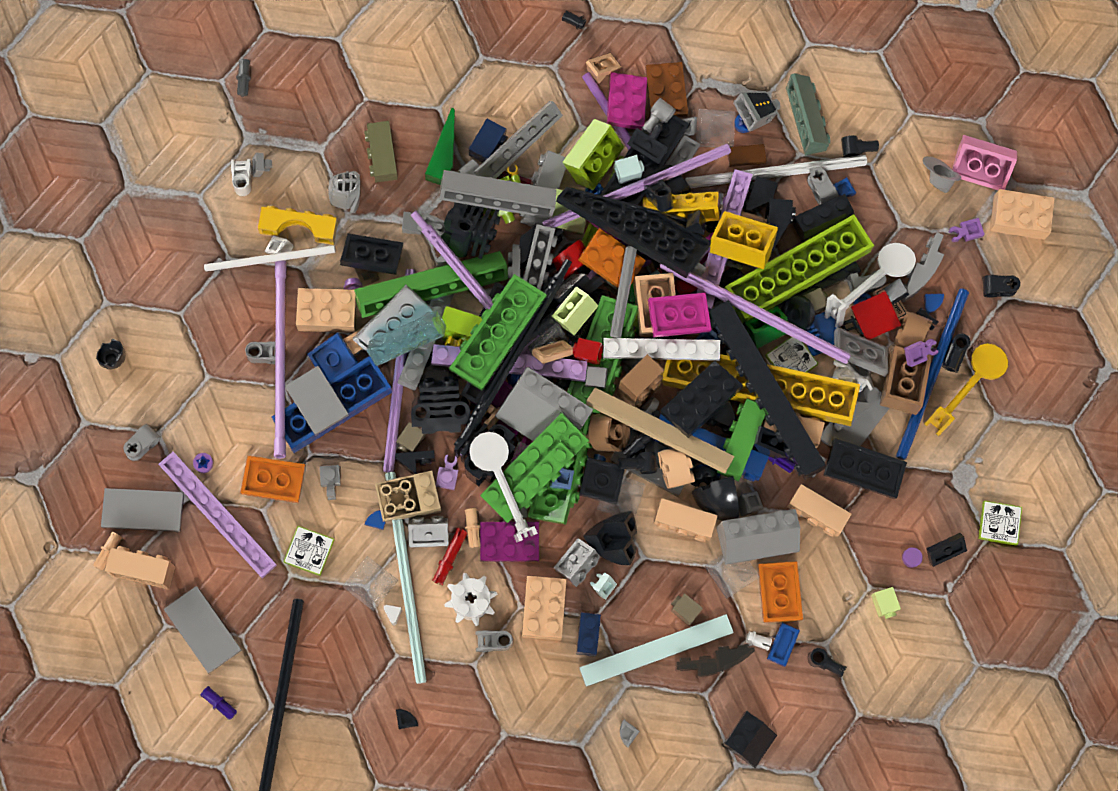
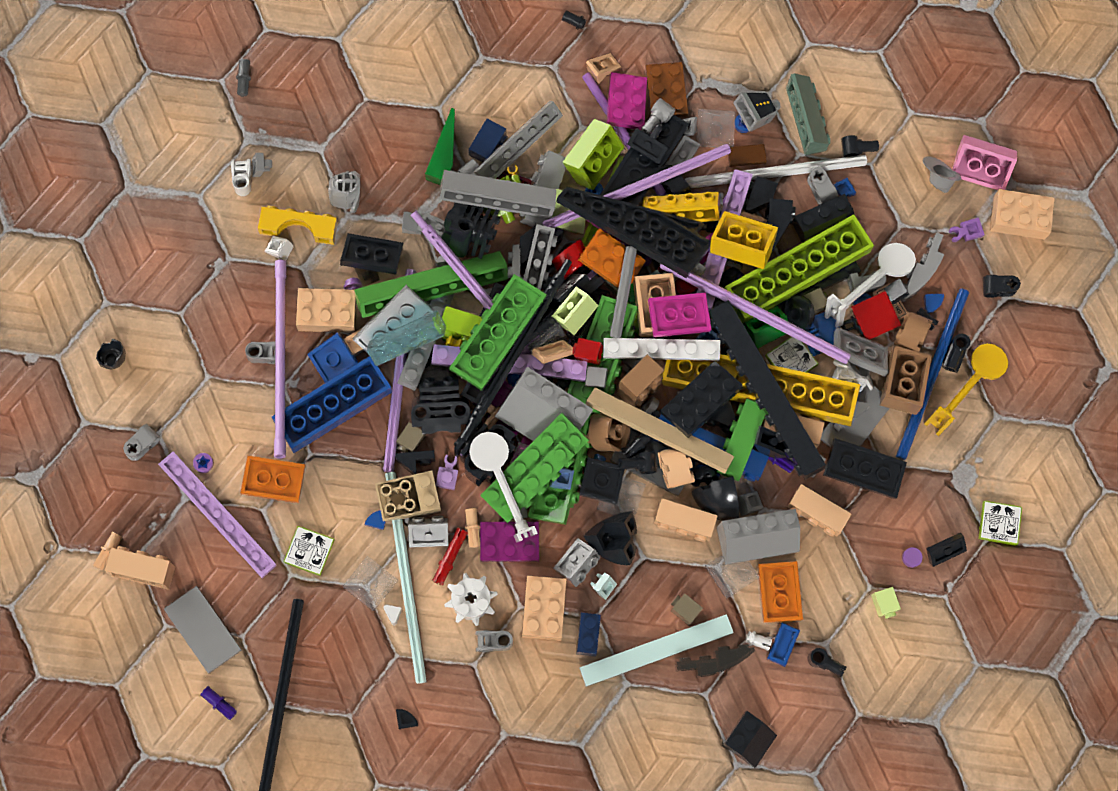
light grey tile [101,488,184,532] -> none
white piece [204,245,336,272] -> none
light grey tile [285,366,349,436] -> none
light grey plate [320,465,341,500] -> none
olive brick [364,121,398,183] -> none
light aqua brick [614,155,644,184] -> none
light grey tile [620,720,640,748] -> none
black piece [644,179,674,212] -> none
black slope [686,210,706,235] -> none
medium lavender plate [904,339,938,367] -> none

